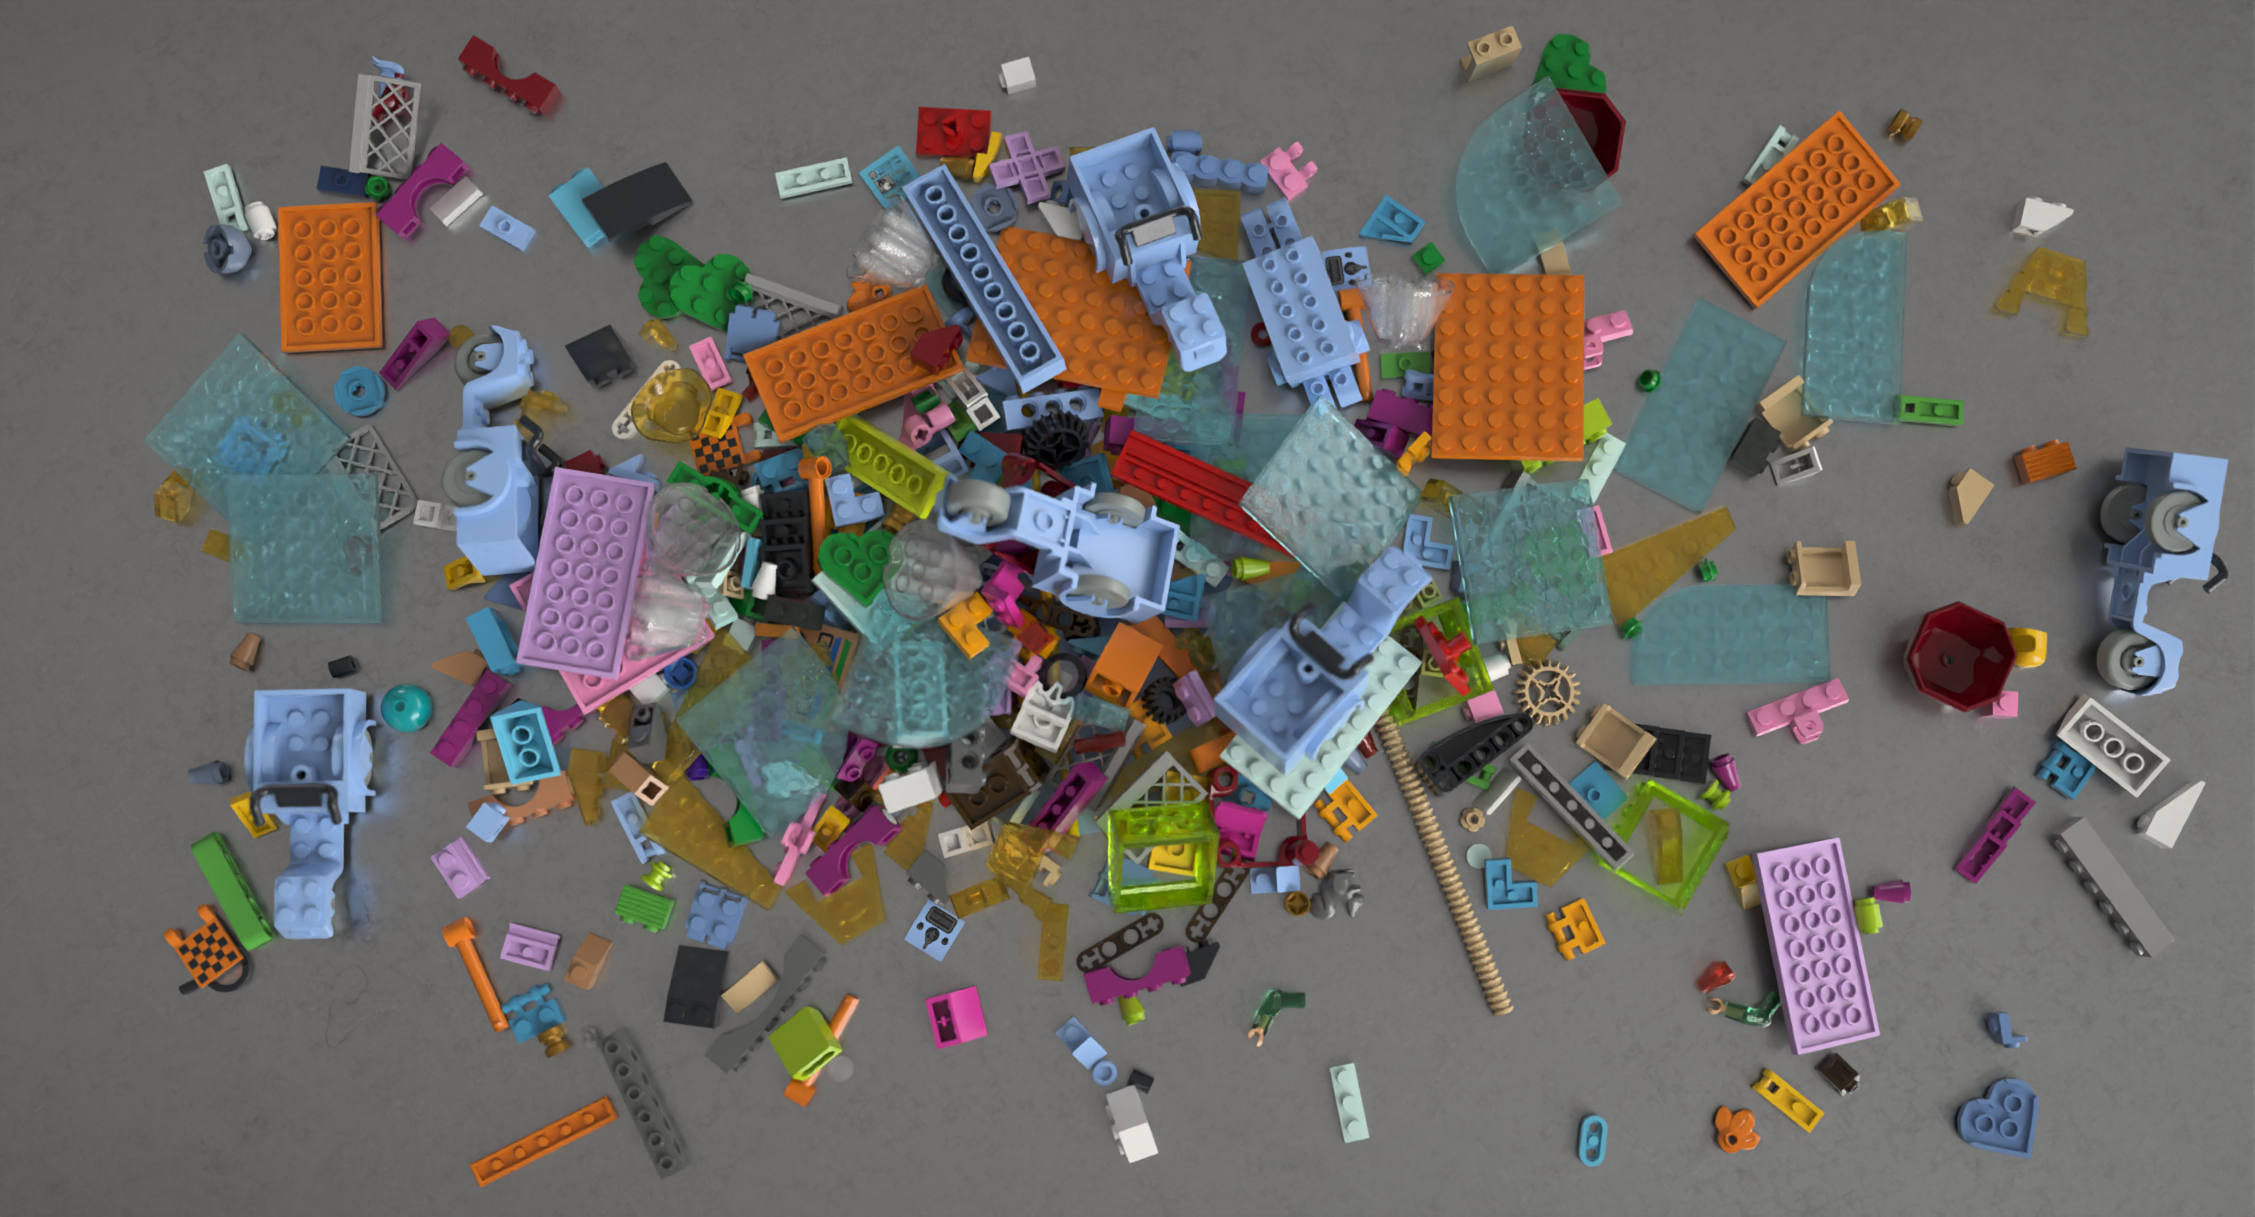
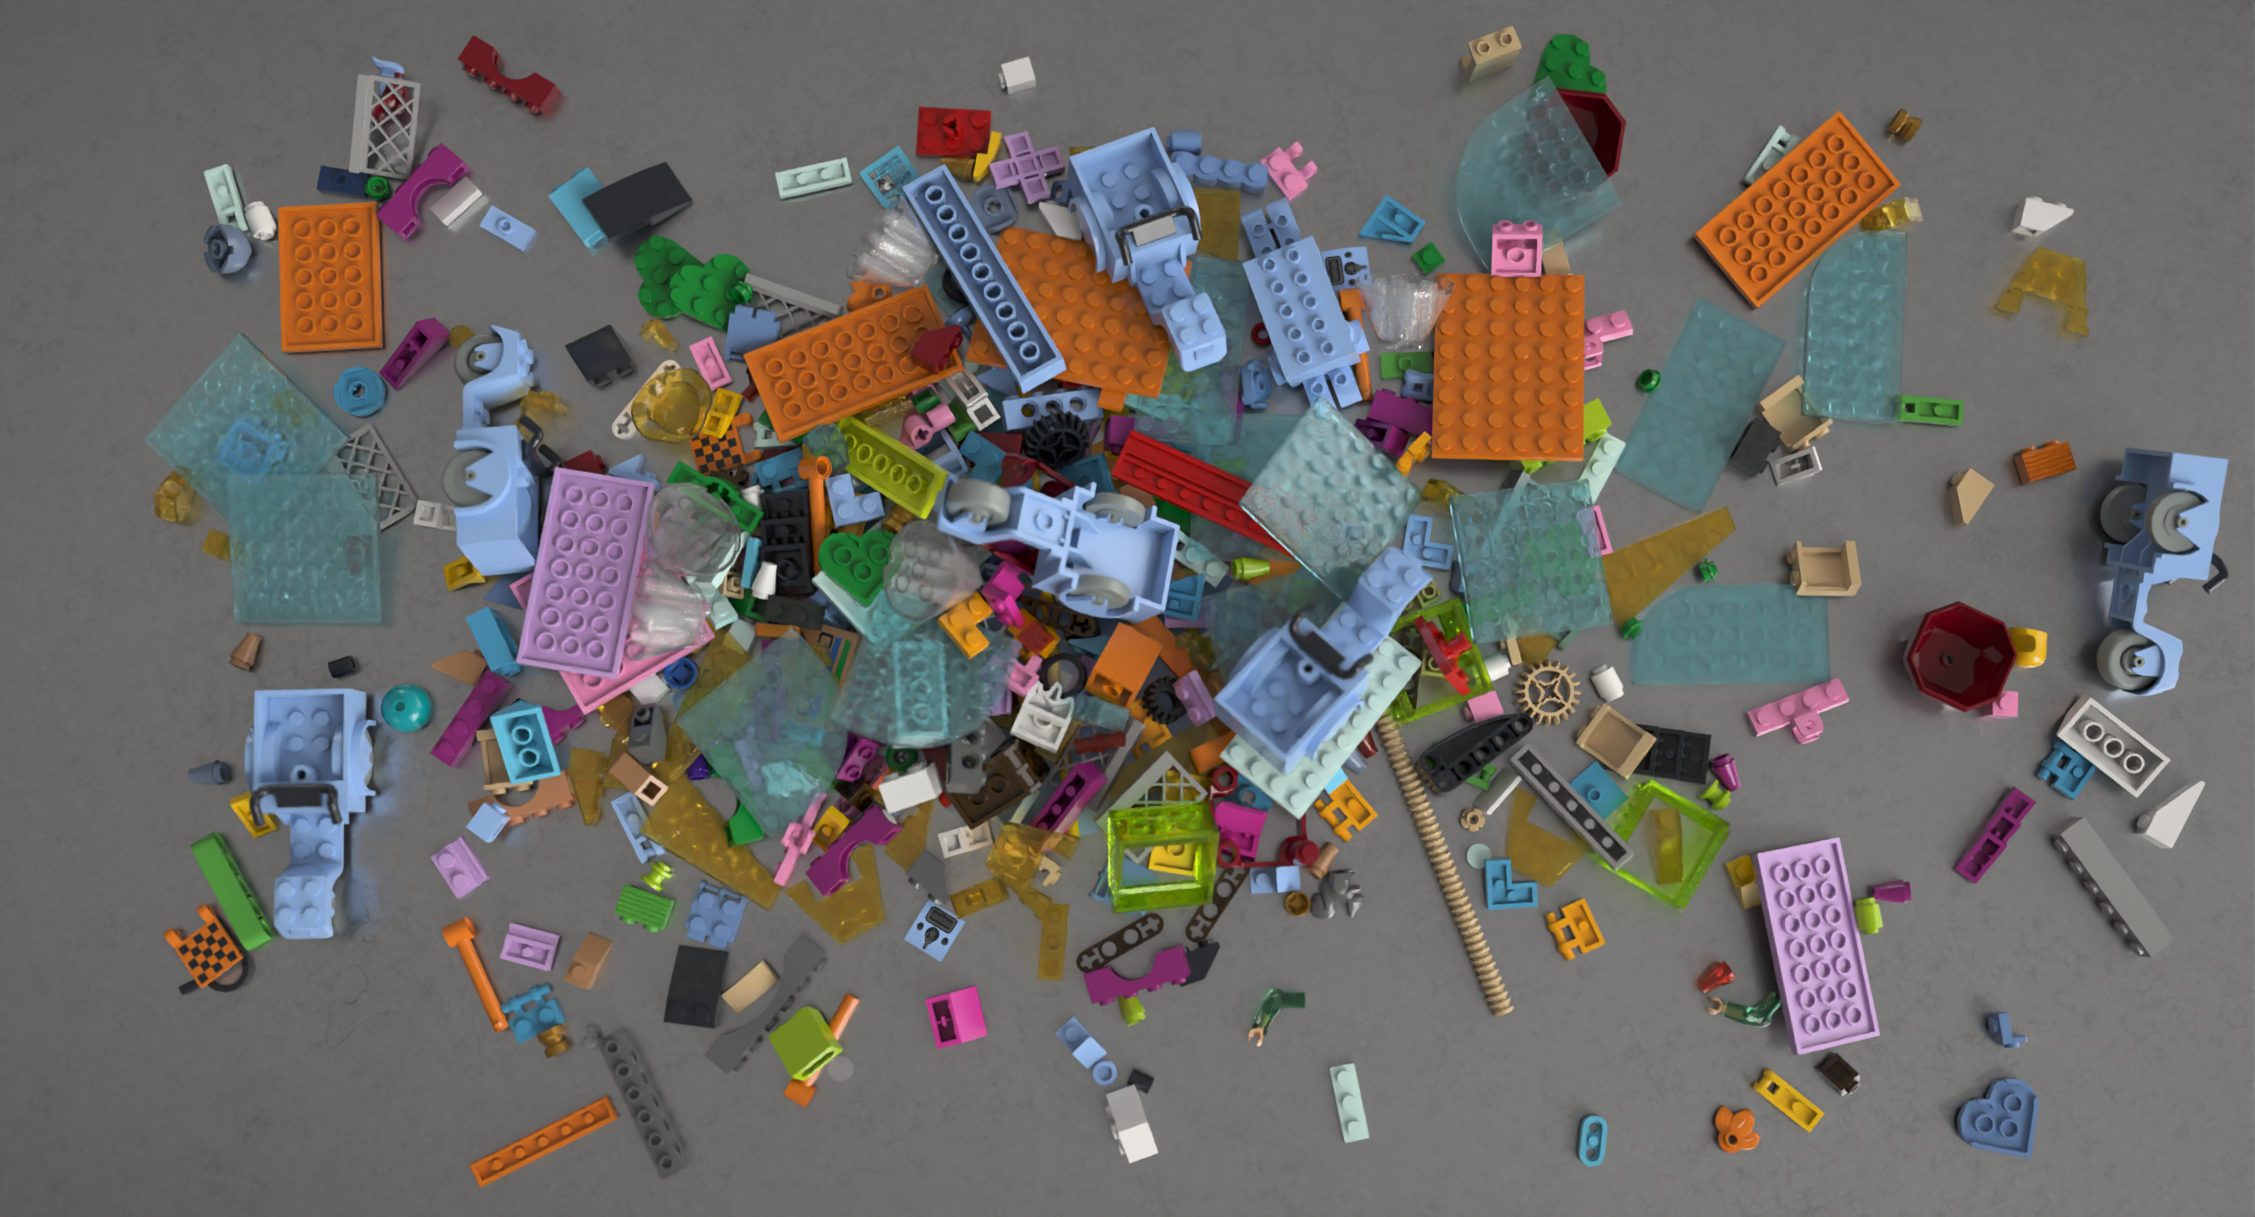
none -> clear yellow plate [857,394,914,427]
none -> medium blue plate [1239,359,1271,409]
none -> bright pink plate [1491,220,1543,277]
none -> white brick [1590,664,1624,702]

